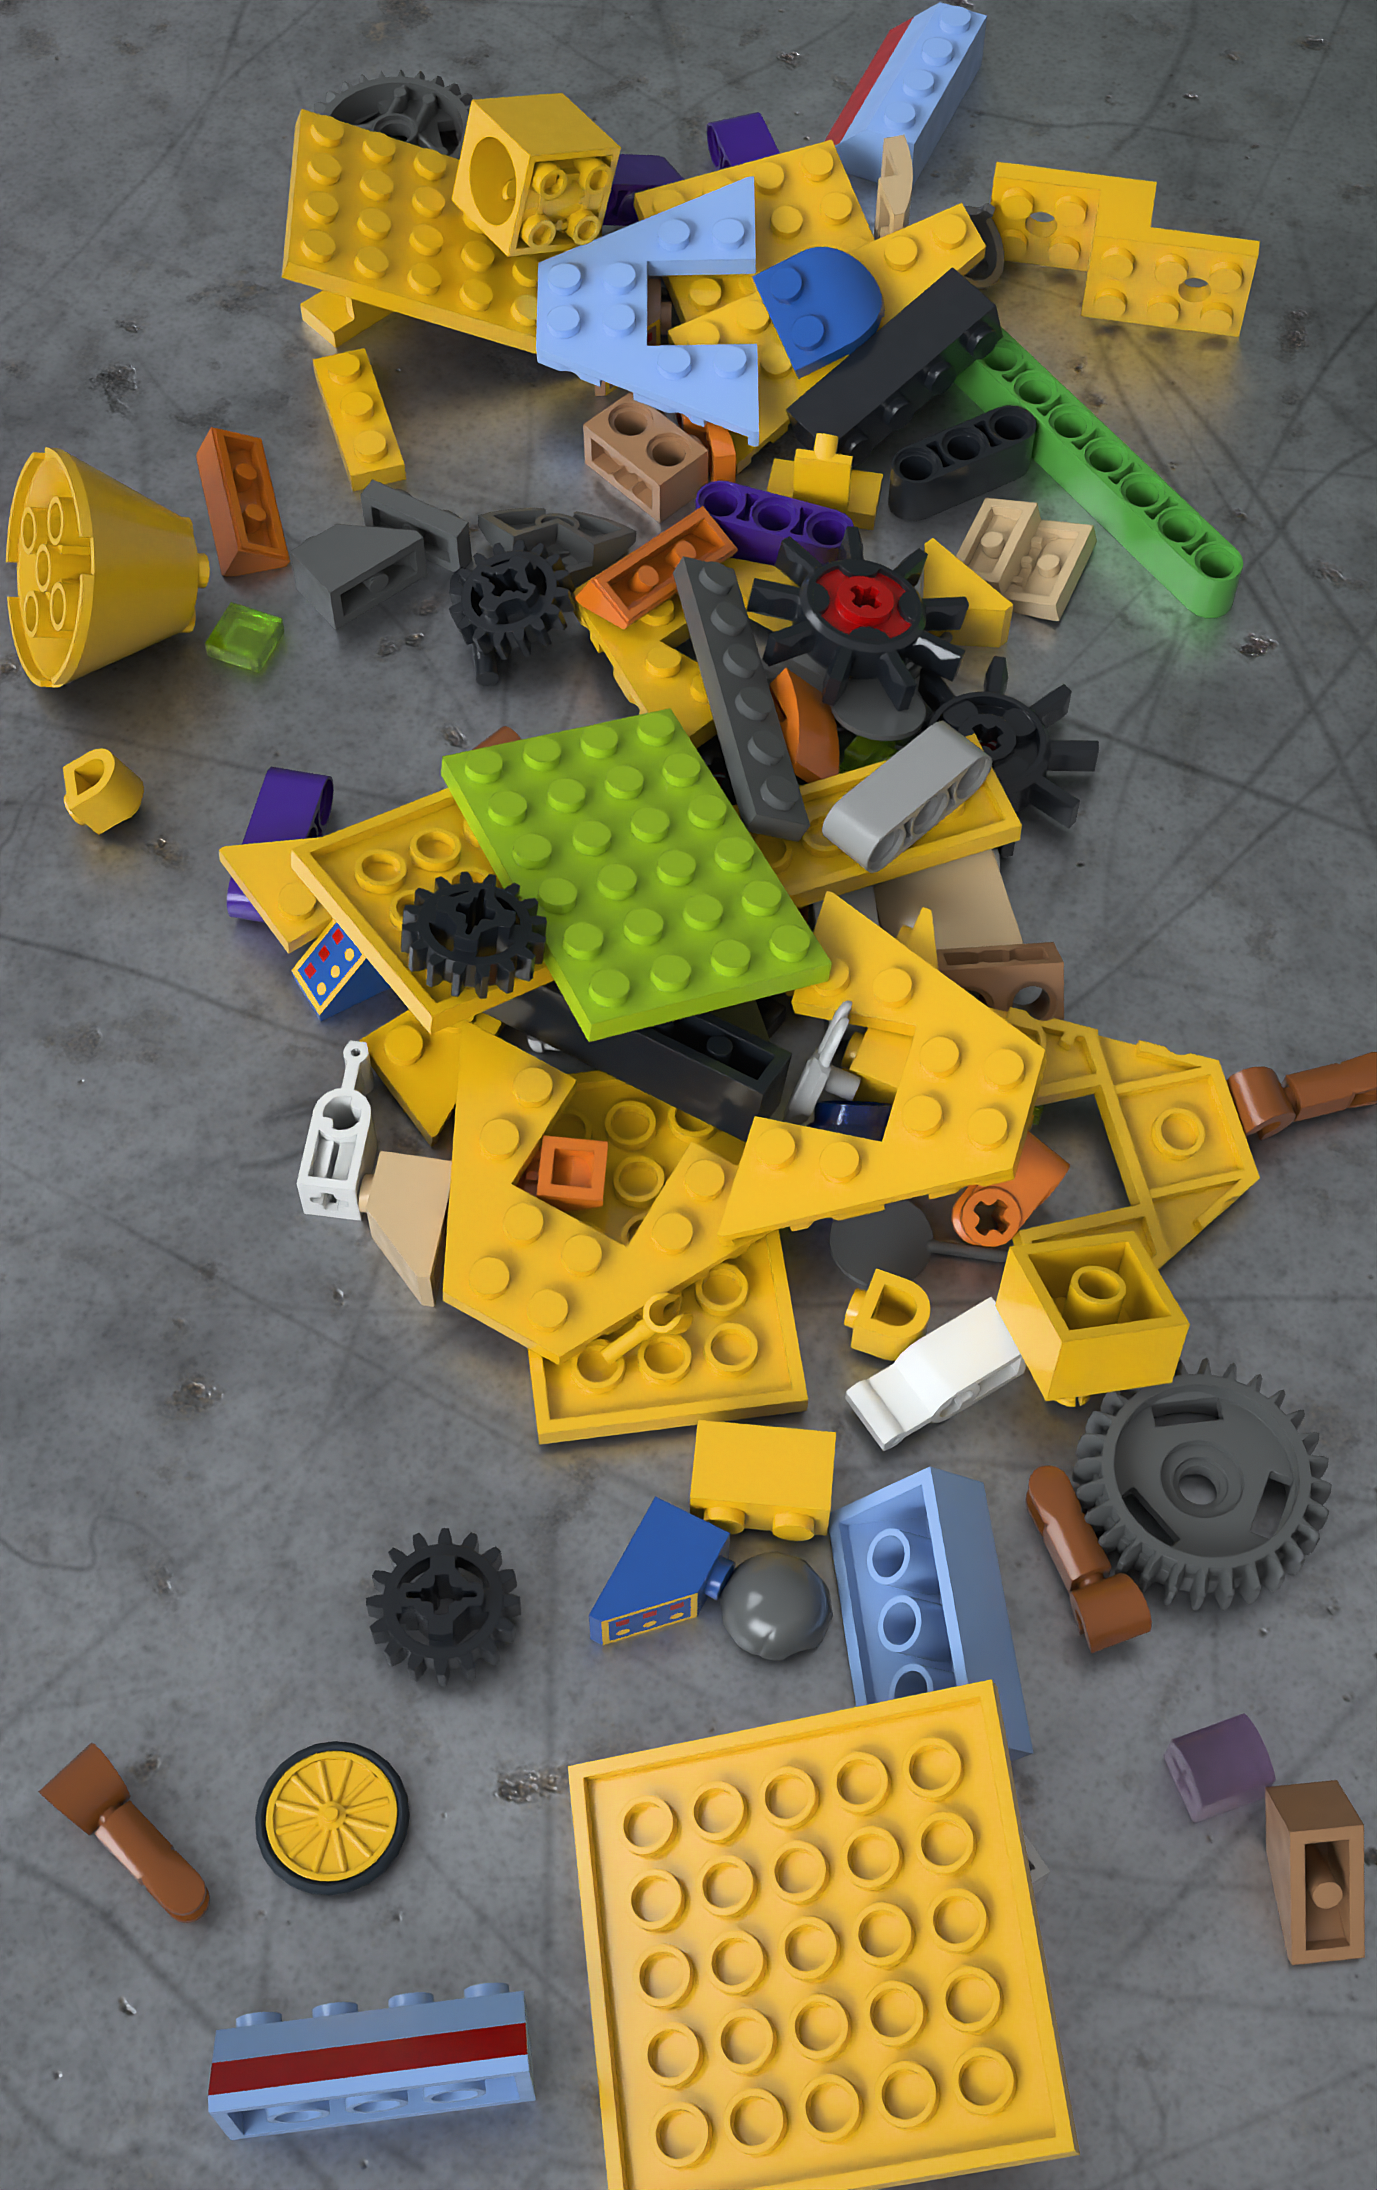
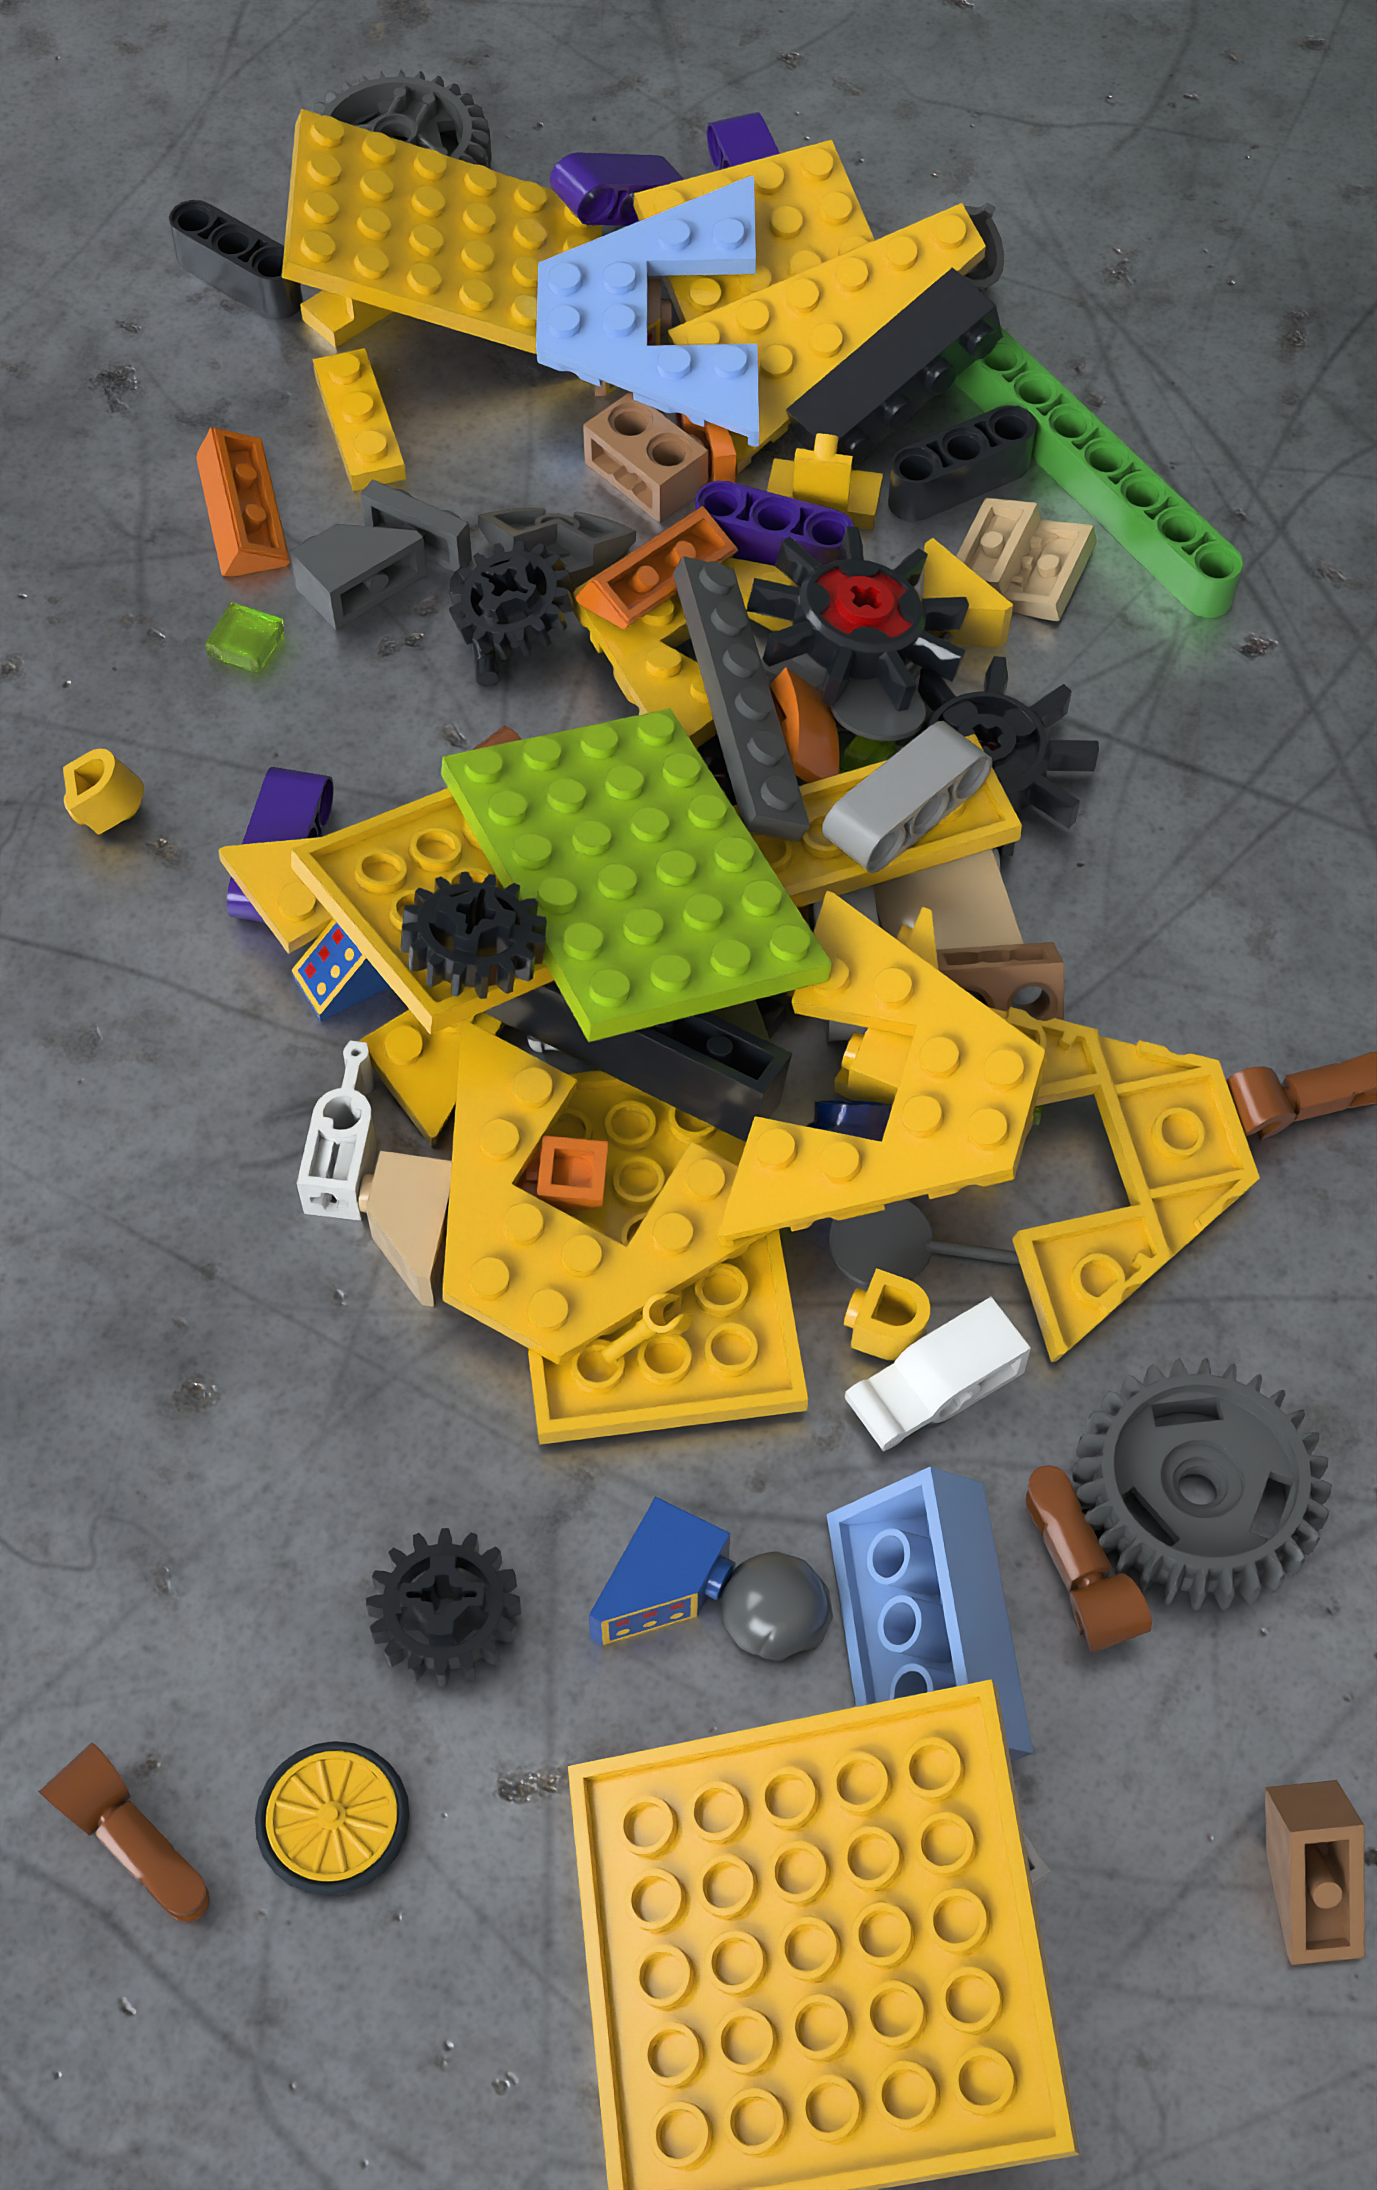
yellow cone [6,447,210,687] -> none
light blue slope [208,1982,536,2140] -> none
yellow brick [452,93,621,257] -> none
yellow brick [690,1420,836,1541] -> none
blue slope [752,247,885,379] -> none
light grey piece [782,1000,861,1125] -> none
light blue slope [825,2,987,188] -> none
tan slope [874,135,913,240] -> none
orange piece [951,1131,1070,1247] -> none
yellow bracket [990,162,1260,337] -> none
yellow brick [995,1230,1190,1407] -> none
clear purple piece [1163,1713,1276,1823] -> none
none -> black beam [169,200,303,319]

